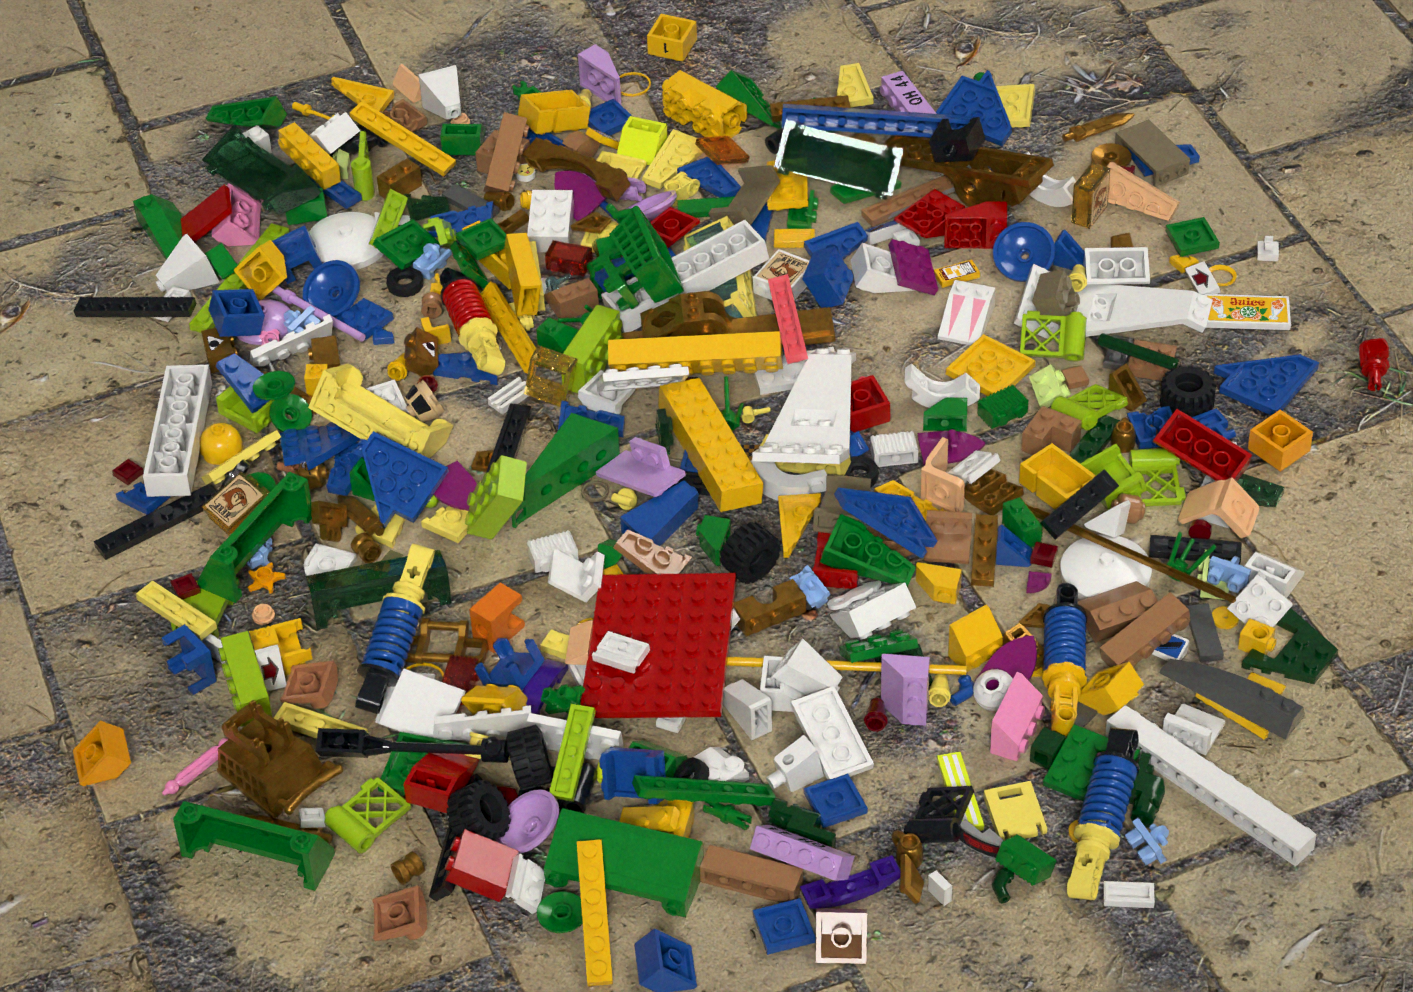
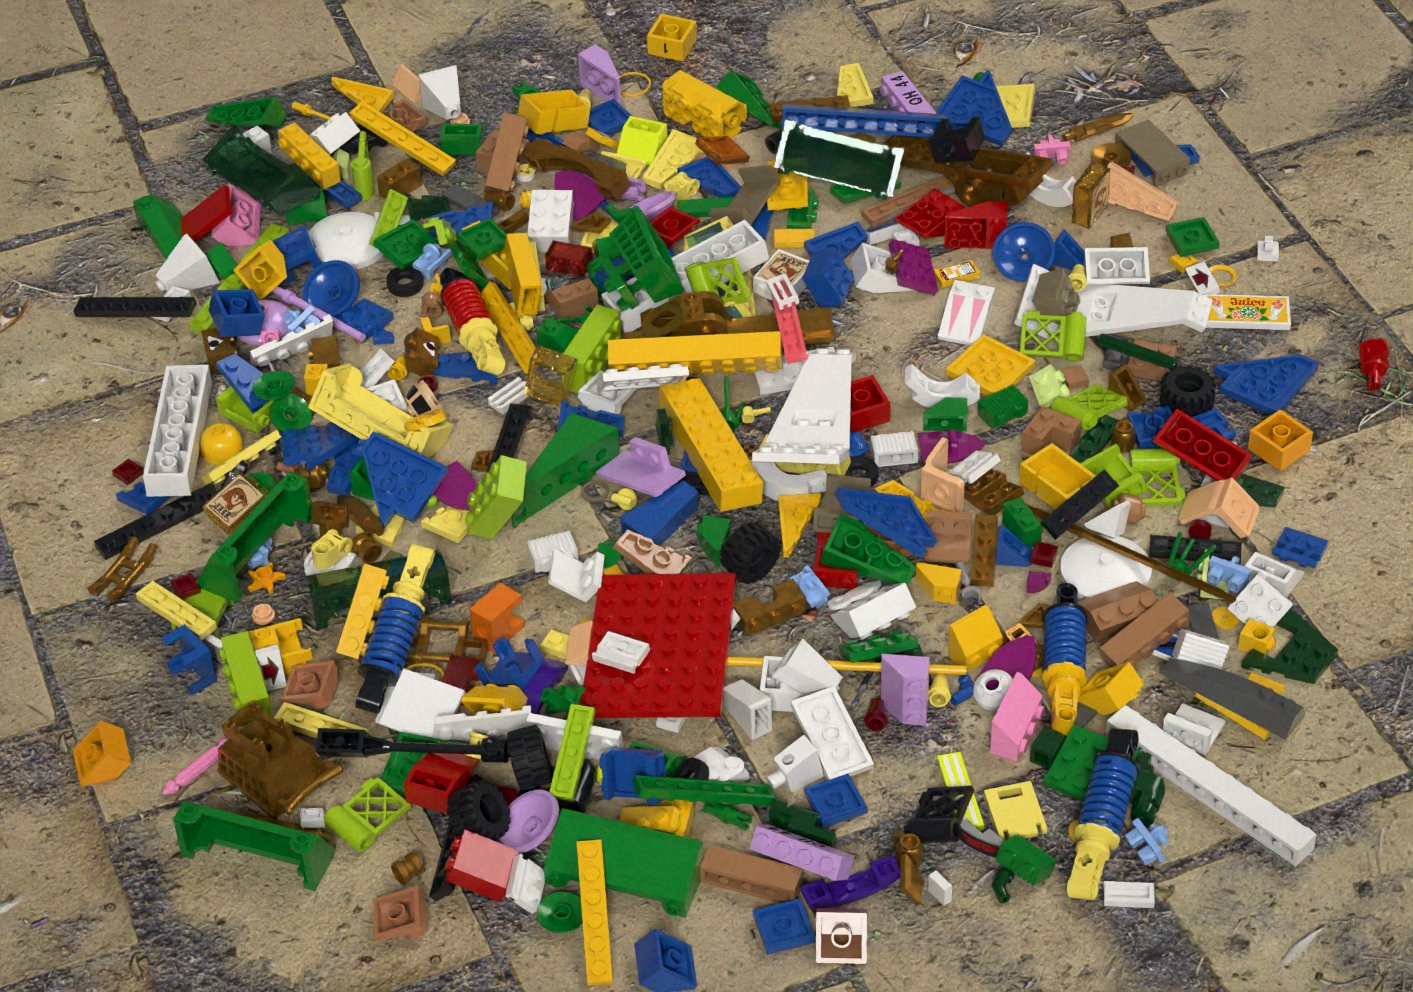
none -> pearl gold piece [88,536,158,601]
none -> light yellow piece [311,529,353,570]
none -> yellow brick [335,564,389,659]
none -> white plate [361,349,395,389]
none -> yellow tile [404,409,447,432]
none -> dark grey piece [583,151,627,172]
none -> lime piece [685,257,750,304]
none -> white tile [766,273,800,310]
none -> pearl gold hand [885,249,904,274]
none -> light grey piece [956,561,982,605]
none -> bright pink hips [1032,134,1071,165]
none -> white brick [1172,629,1229,669]
none -> blue plate [1272,527,1328,569]

